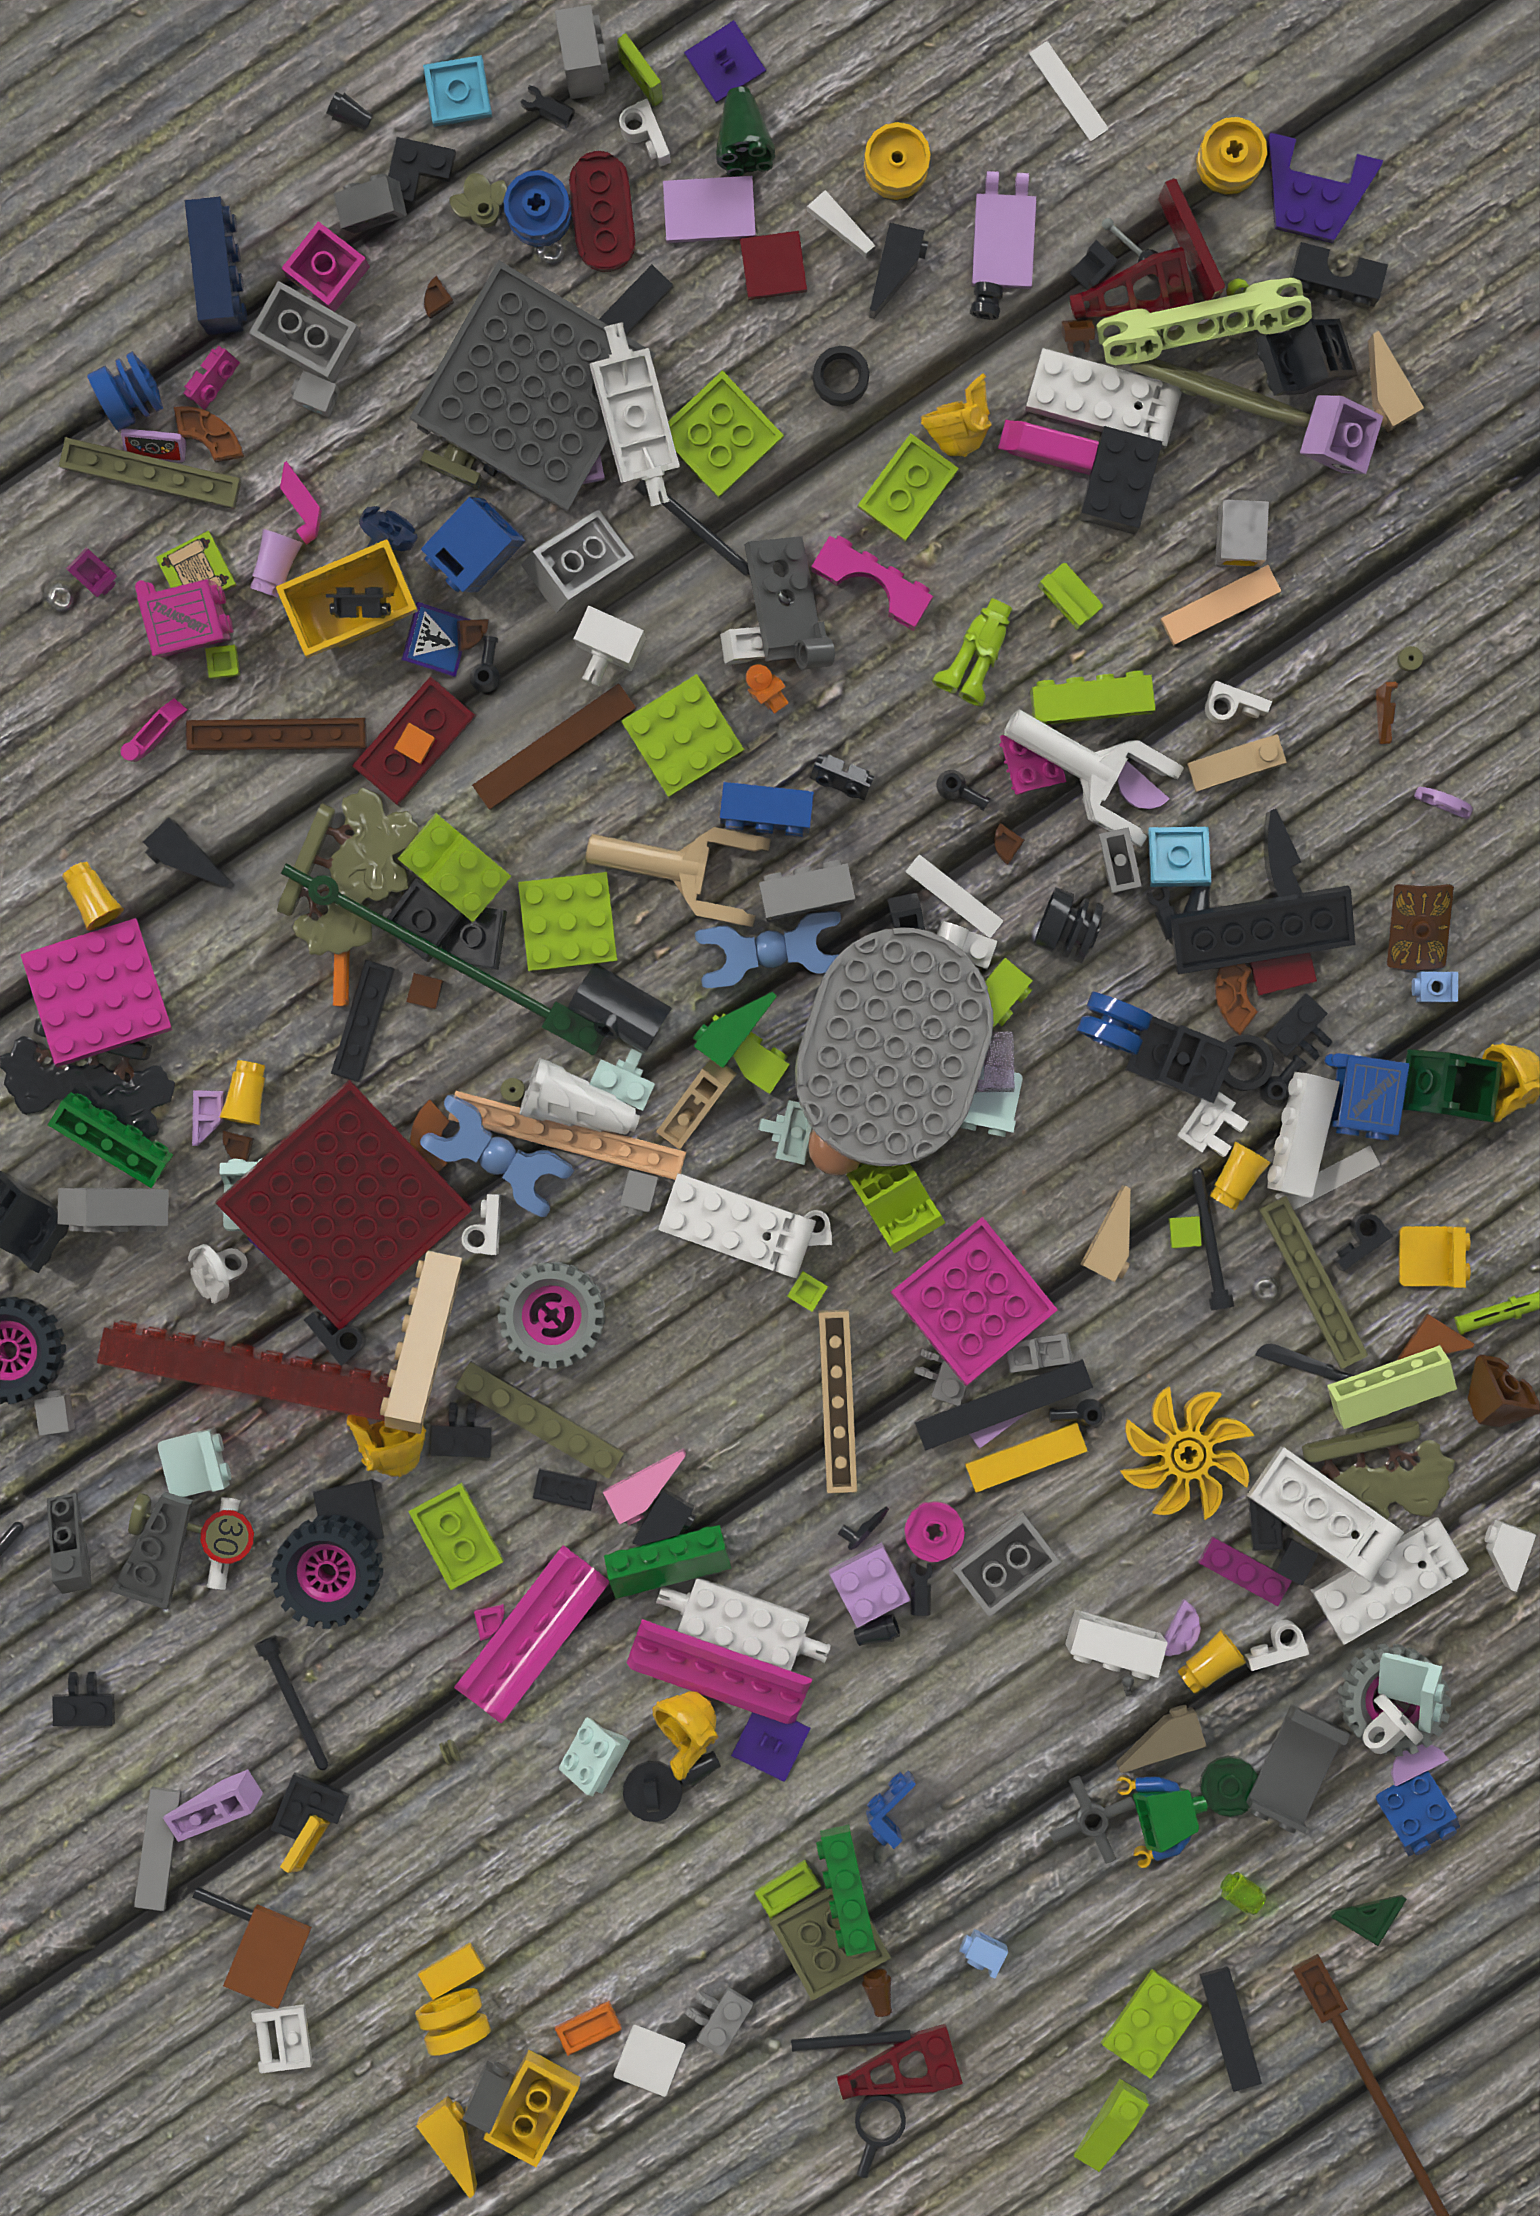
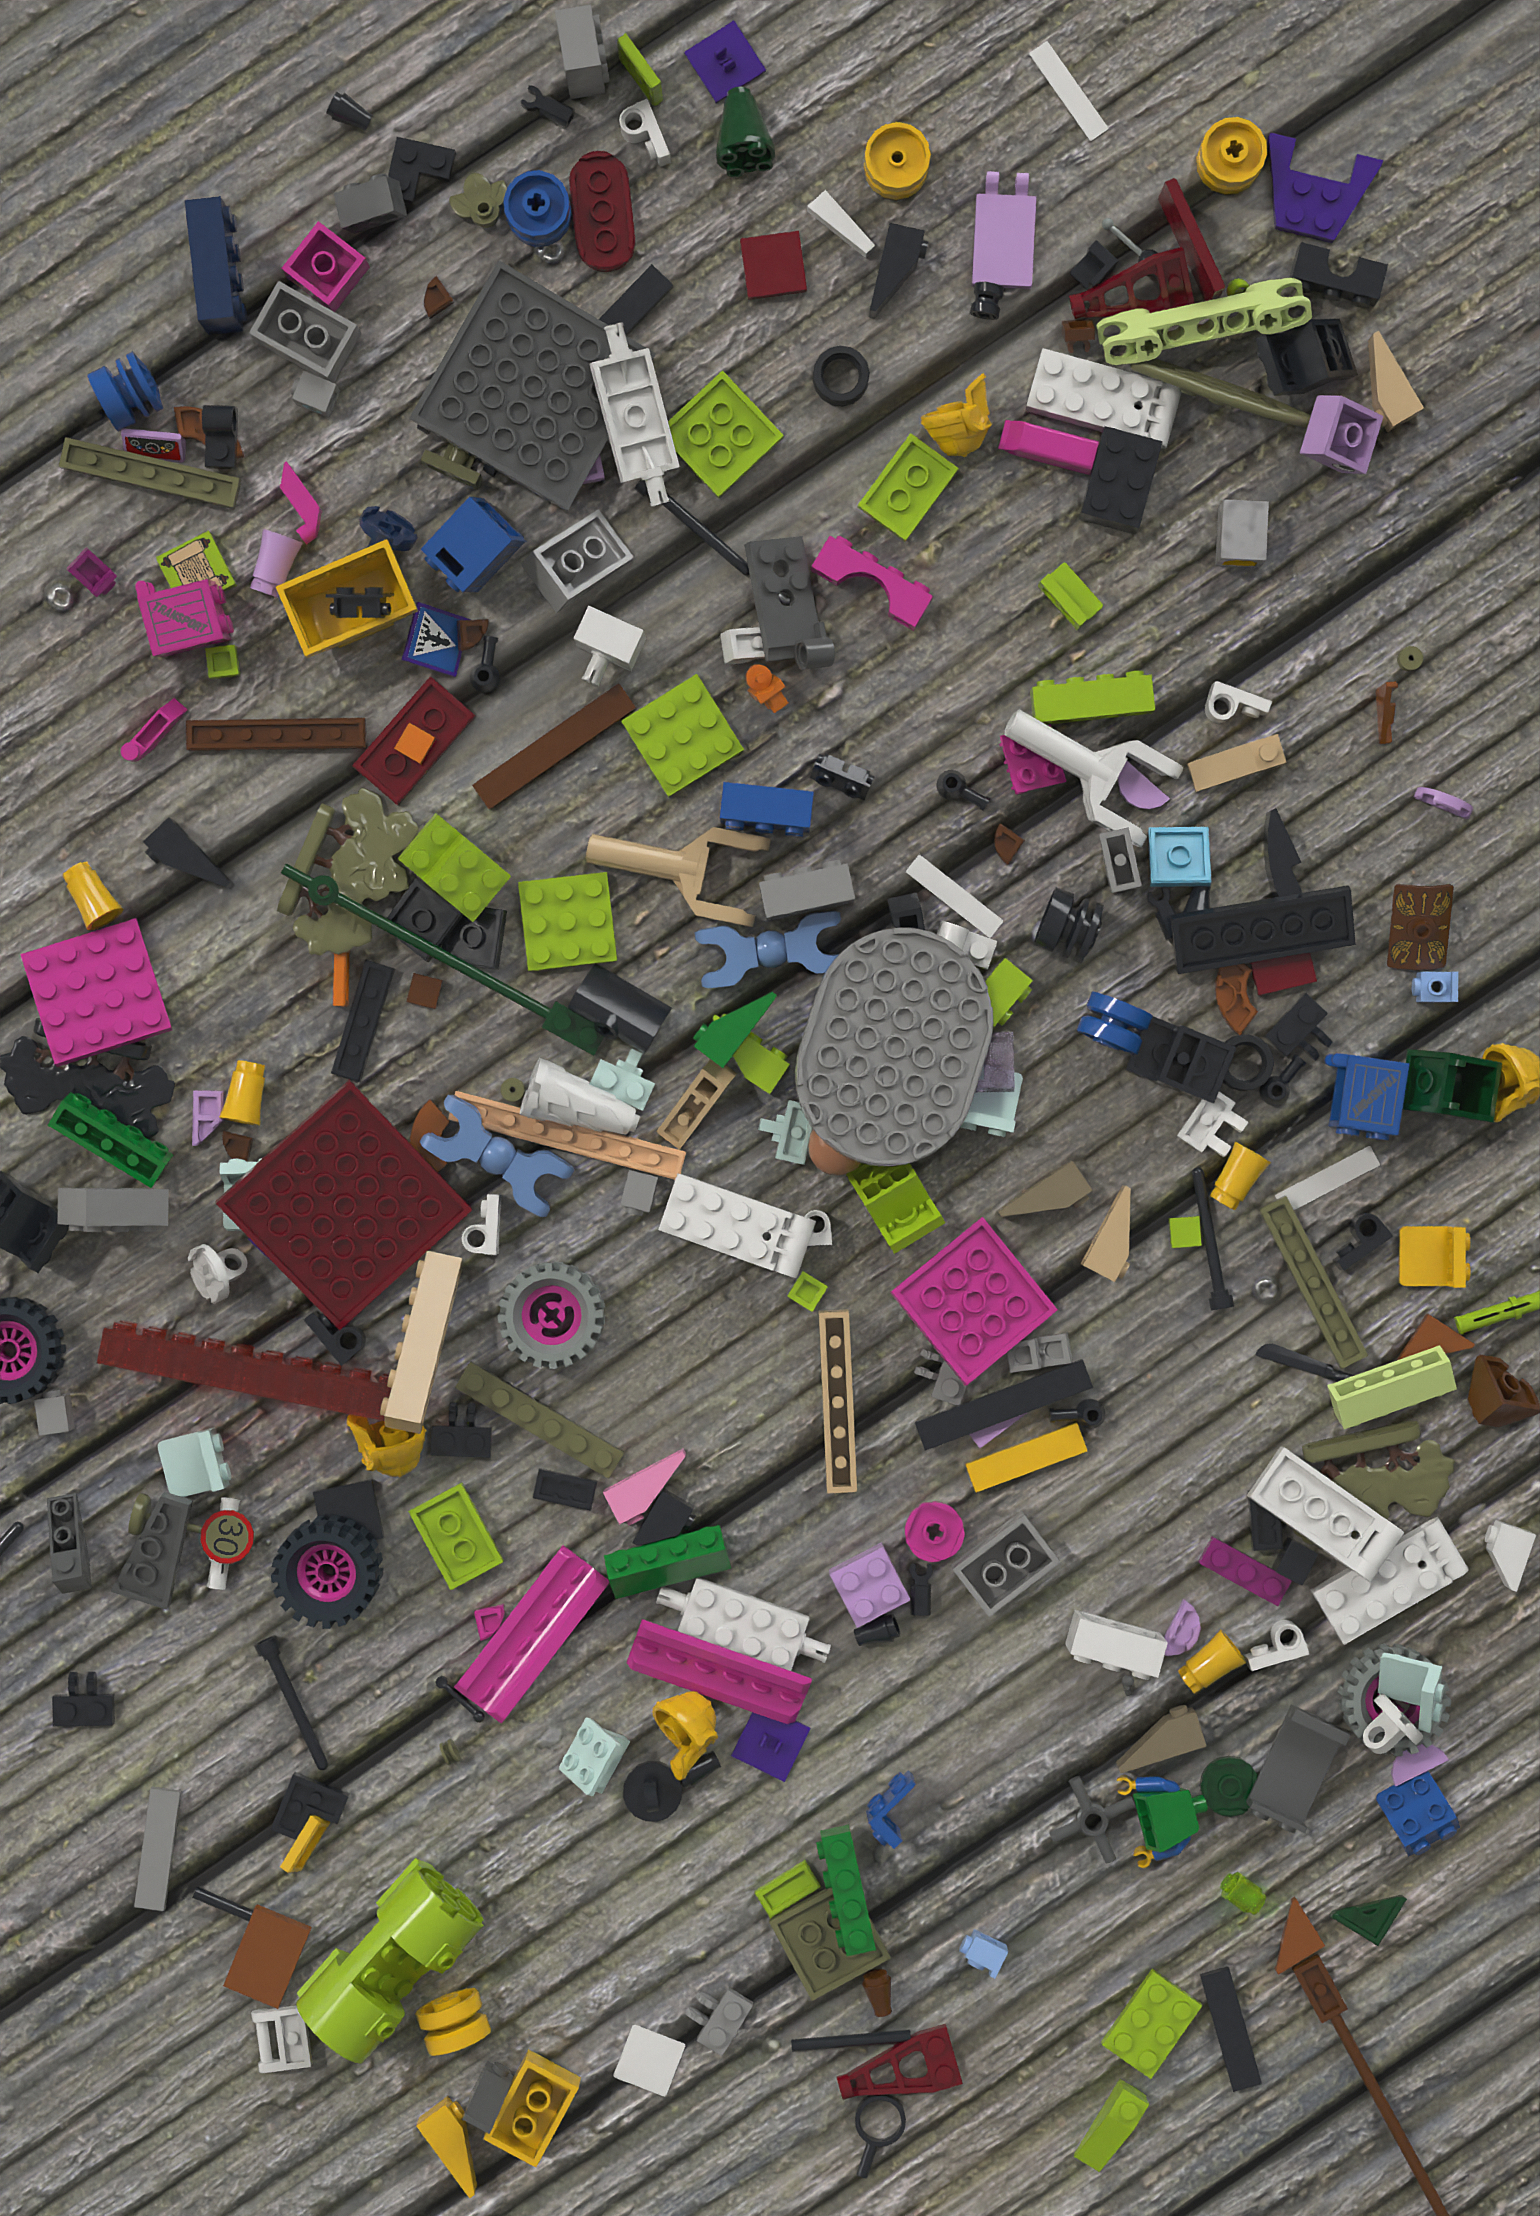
lavender slope [163,1770,263,1842] -> none
dark pink hinge [183,346,240,410] -> none
yellow tile [418,1942,485,2000] -> none
medium azure tile [423,55,492,127] -> none
orange tile [555,2001,622,2056] -> none
lavender tile [663,176,756,243] -> none
black bar [838,1506,889,1550] -> none
lime piece [932,598,1012,707] -> none
yellow piece [1120,1386,1254,1520] -> none
light nougat tile [1160,565,1281,646] -> none
white brick [1267,1072,1340,1198] -> none
none -> black plate [202,405,238,469]
none -> lime cylinder [296,1858,484,2064]
none -> black hinge [435,1676,485,1723]
none -> dark tan slope [997,1160,1093,1217]
none -> dark orange tile [1274,1896,1325,1975]

